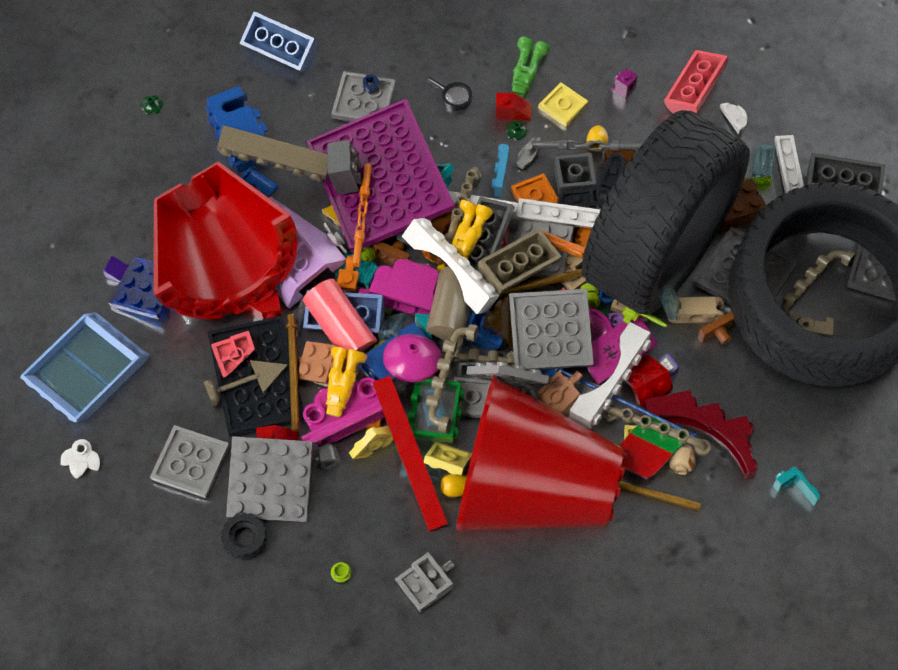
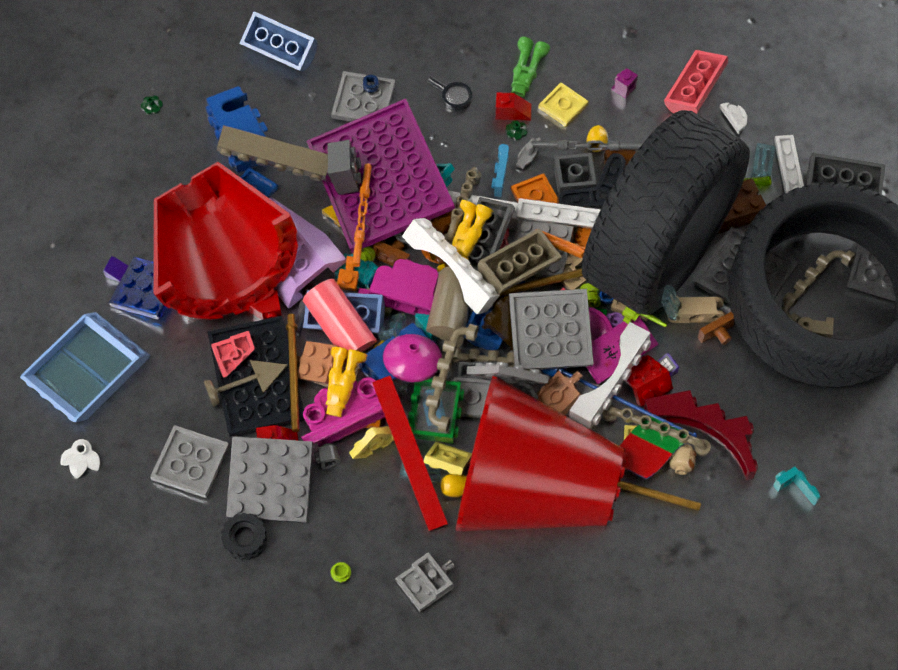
white plate [323,223,347,253] -> none

